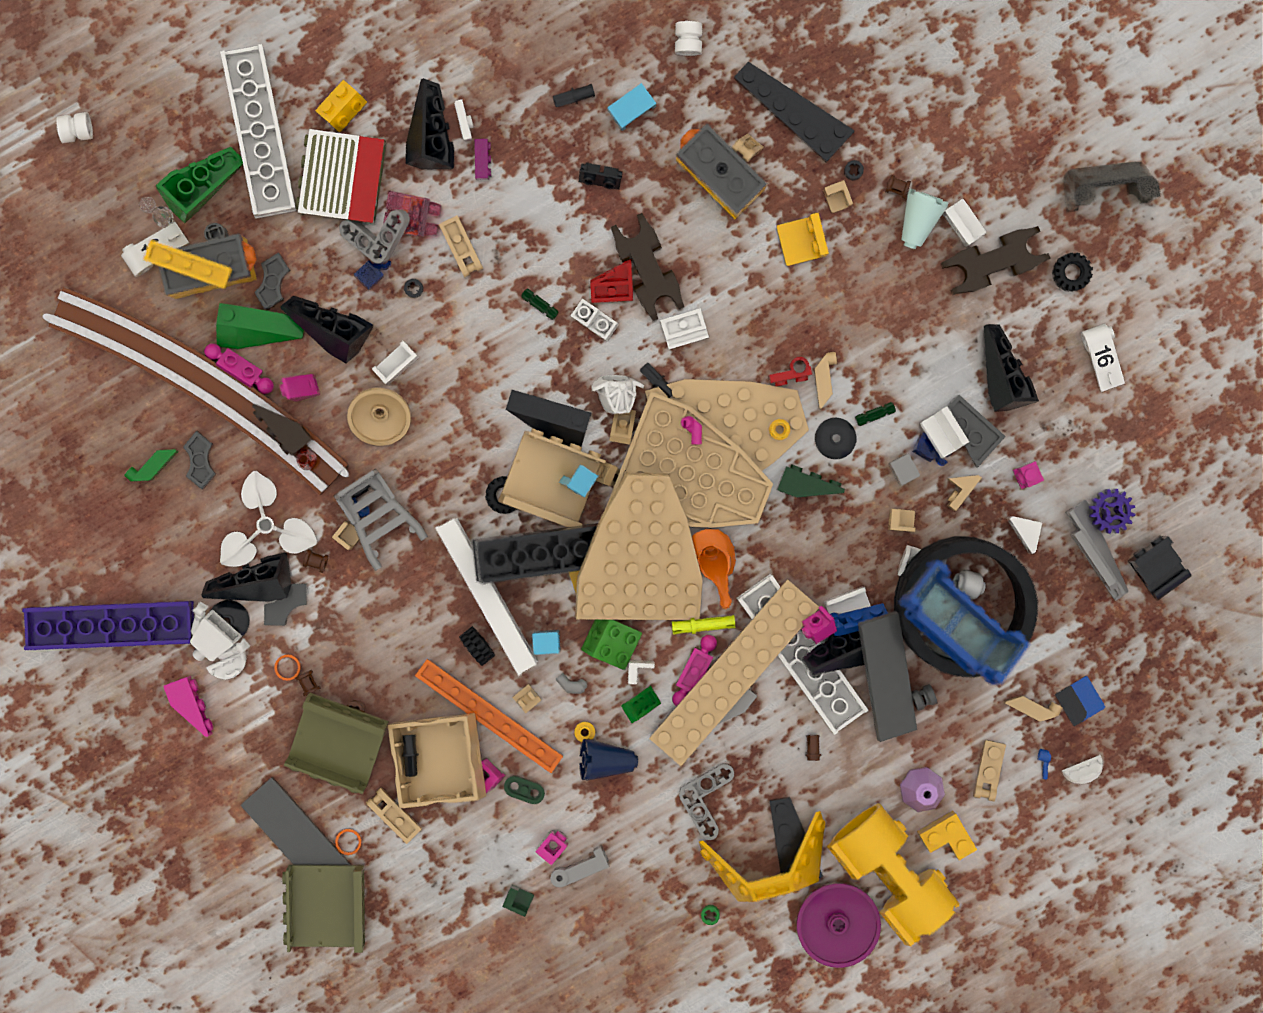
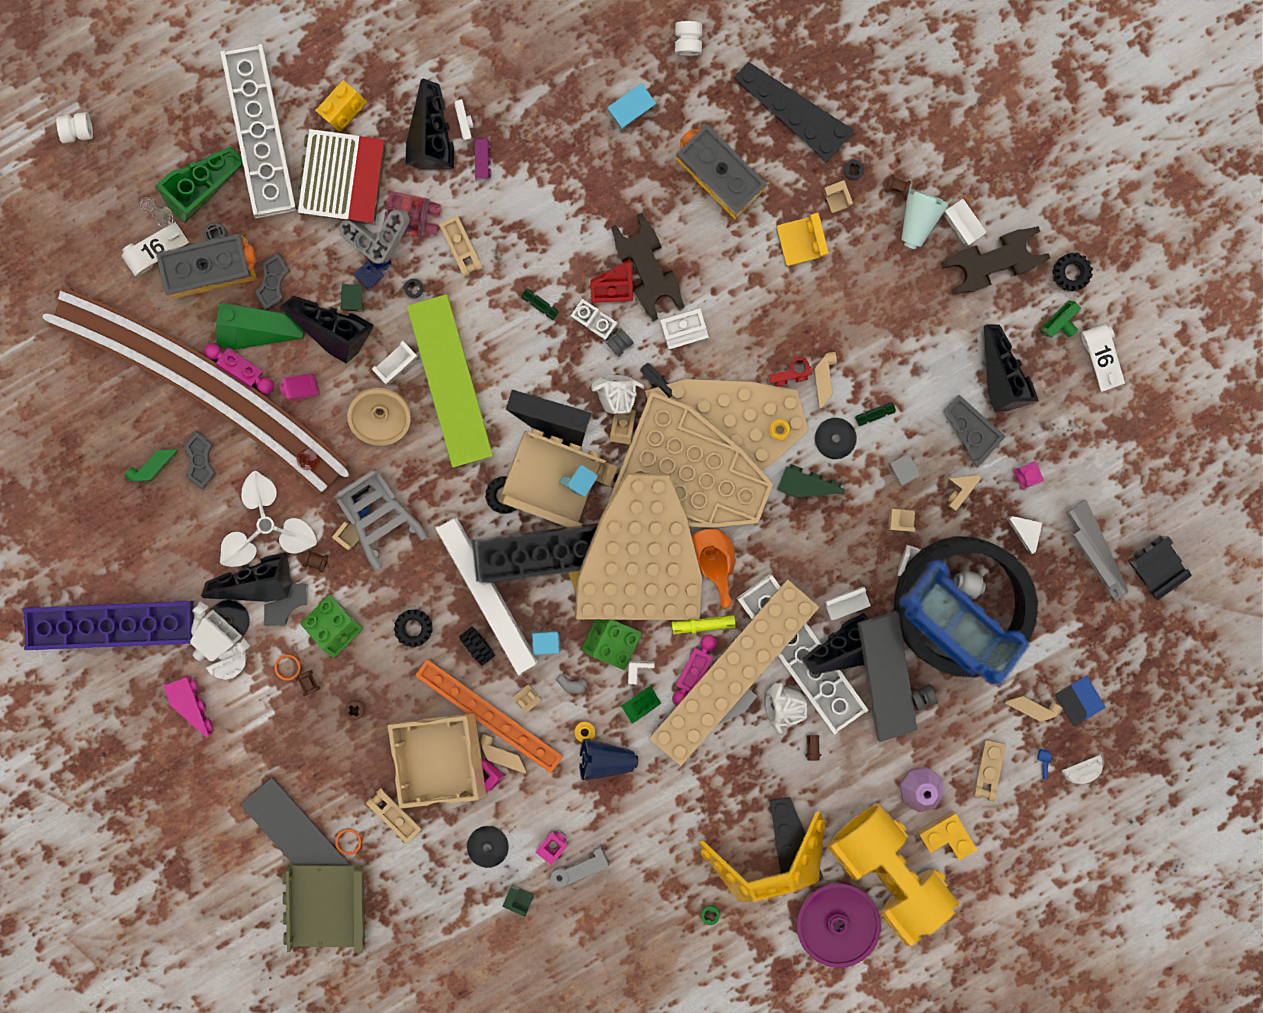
yellow plate [143,240,232,289] -> none
dark brown slope [252,404,314,456] -> none
olive panel [284,693,389,794] -> none
black axle [402,734,419,777] -> none
dark green plate [504,775,545,804] -> none
black axle [553,84,595,108] -> none
black hinge [578,162,623,190] -> none
light grey beam [679,763,734,840] -> none
dark pink arm [681,416,702,444] -> none
tan plate [732,134,764,162] -> none
dark pink brick [802,606,837,644] -> none
blue plate [830,603,888,636] -> none
clear blue plate [912,432,952,466] -> none
white panel [920,407,969,458] -> none
clear smoke windscreen [1063,161,1161,212] -> none
dark purple gear [1089,489,1136,534] -> none
none -> bright green bracket [301,595,364,658]
none -> dark green panel [340,284,364,312]
none -> black tyre [394,609,433,647]
none -> lime tile [407,294,494,468]
none -> black dish [467,826,509,868]
none -> tan piece [480,733,527,774]
none -> dark grey wheel [605,328,634,357]
none -> white piece [765,683,807,734]
none -> green tile [1039,300,1081,338]

